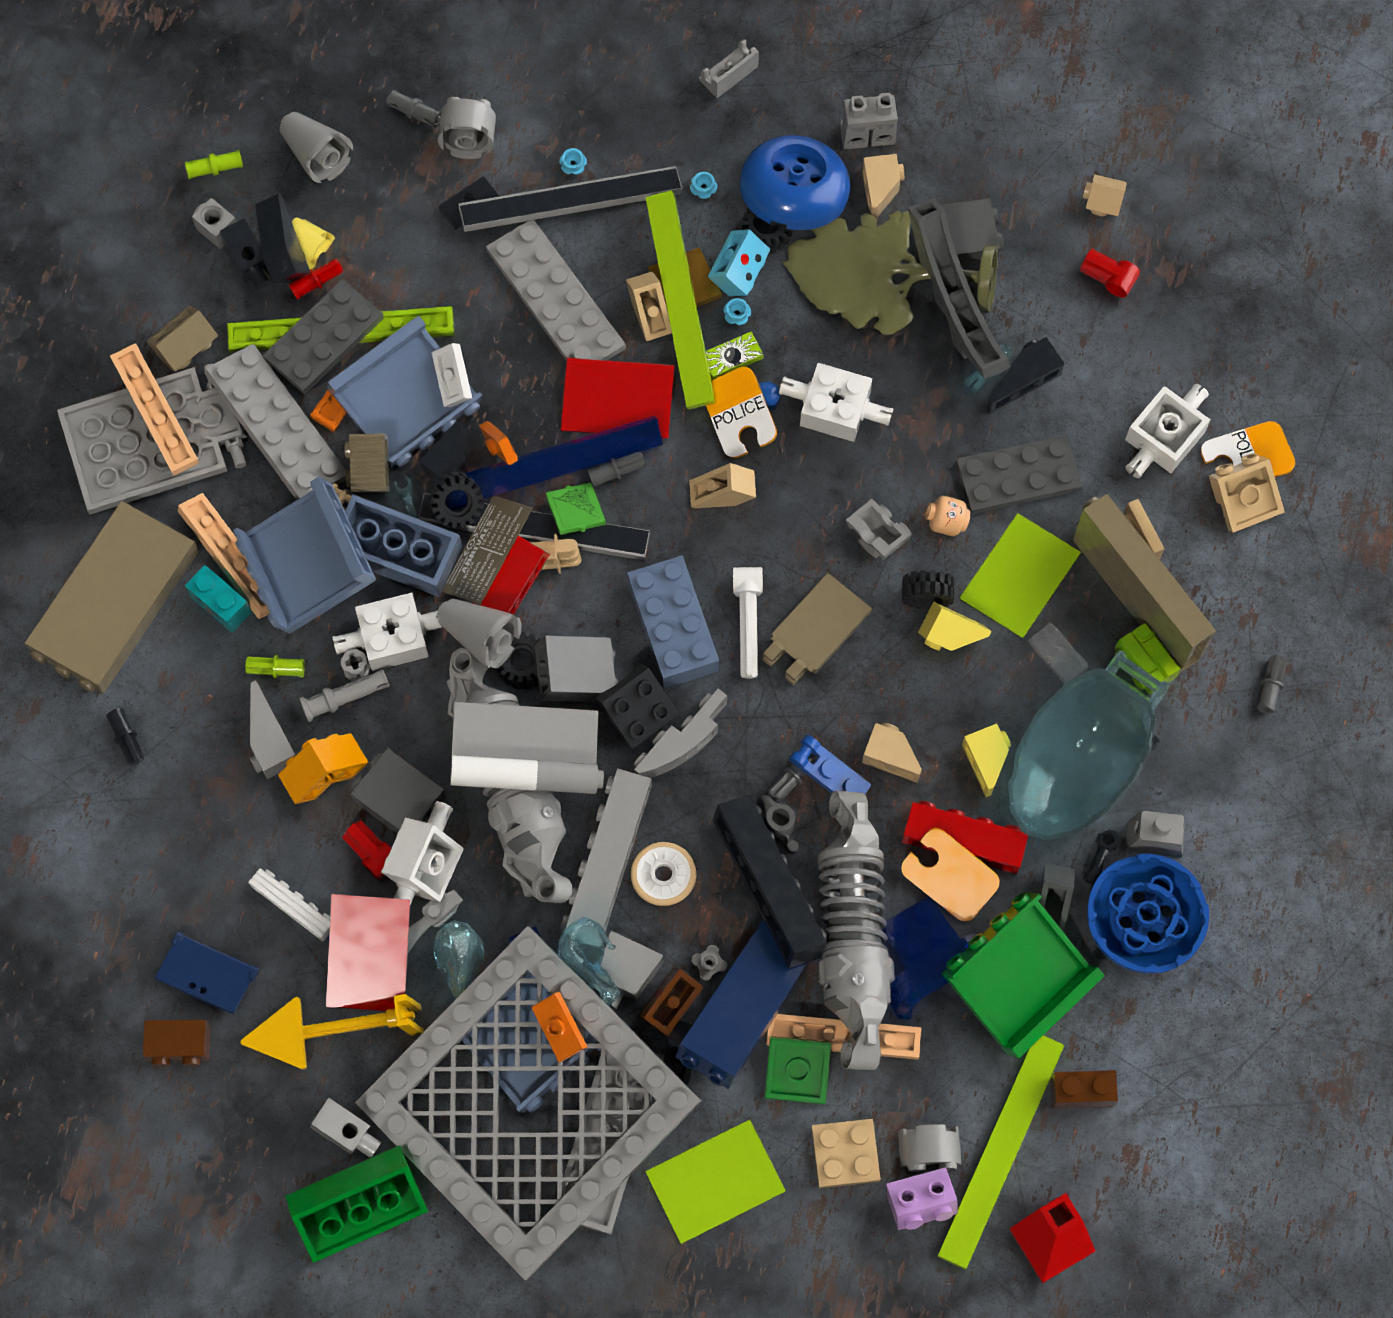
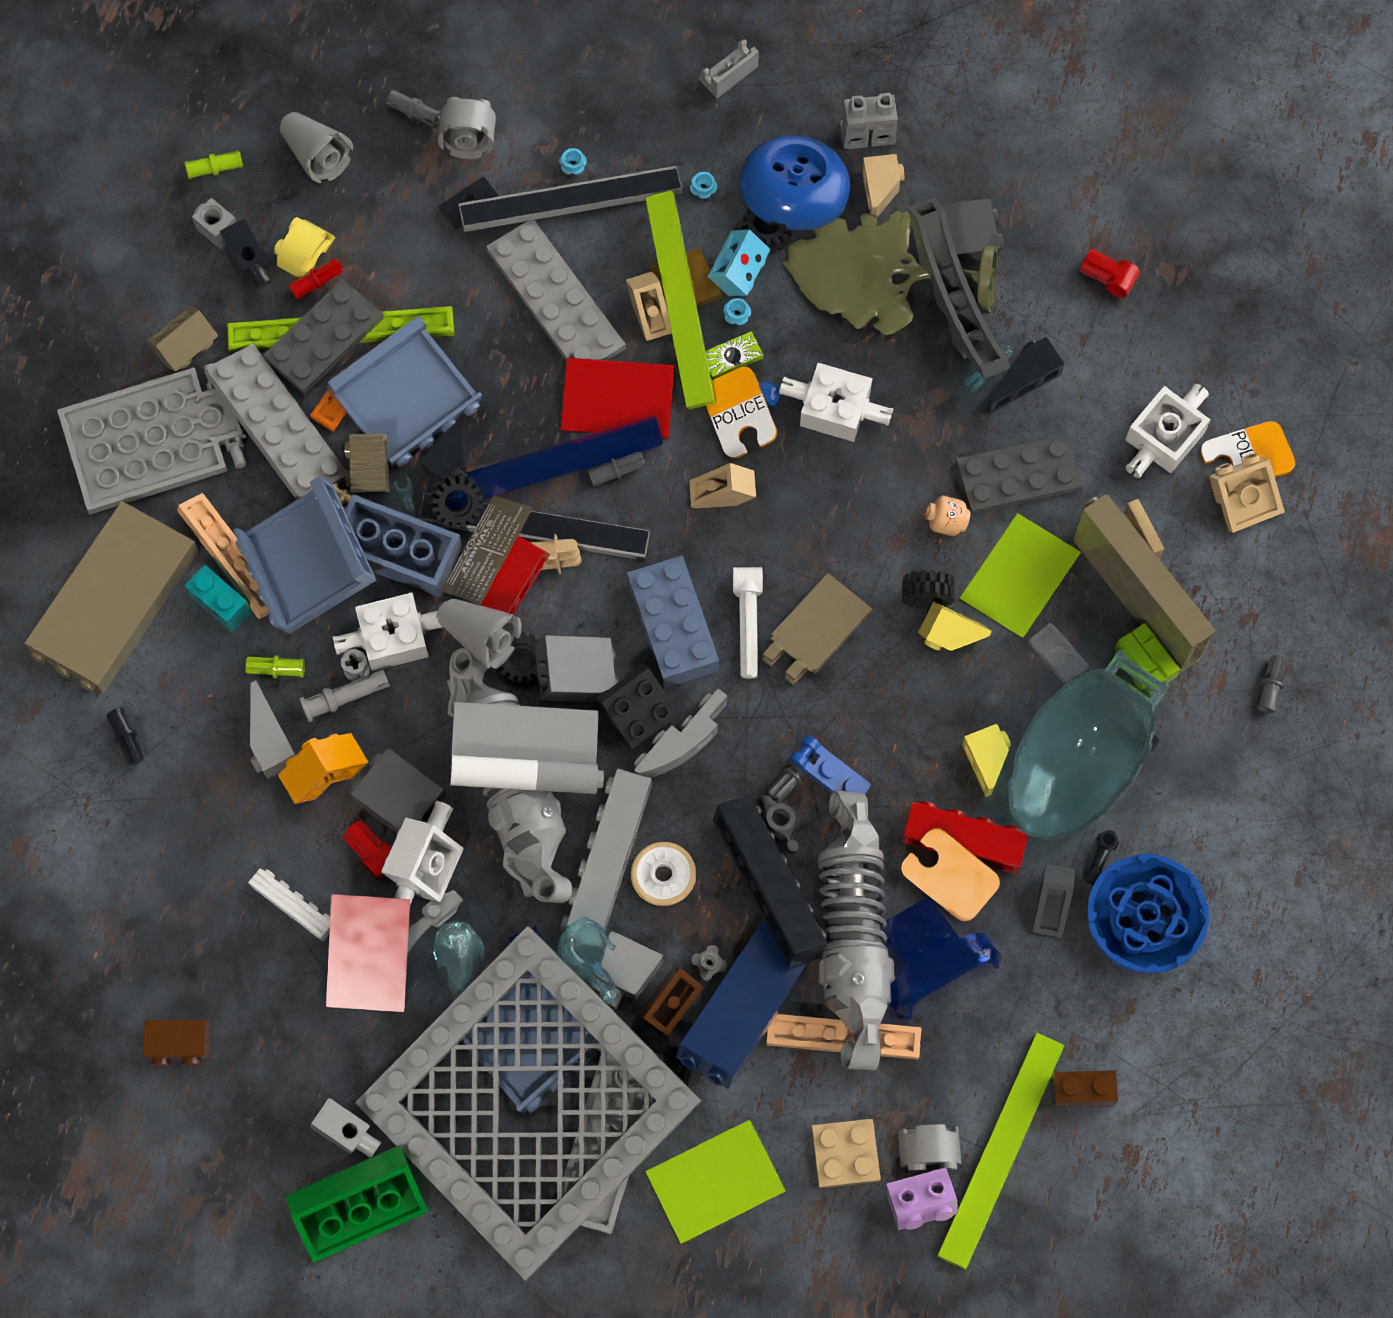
light nougat plate [110,343,199,476] -> none
dark blue door [155,931,260,1015] -> none
yellow piece [240,994,424,1070] -> none
black slope [255,194,311,284] -> none
white plate [431,343,472,407] -> none
orange plate [479,421,518,465] -> none
orange plate [531,992,587,1062] -> none
bright green piece [546,483,606,535] -> none
green tile [764,1036,831,1104] -> none
light grey cylinder [846,499,912,560] -> none
tan slope [862,723,922,783] -> none
green panel [941,892,1105,1058] -> none
red slope [1009,1193,1095,1284] -> none
tan brick [1083,174,1127,216] -> none
light grey torso [1125,811,1185,857] -> none

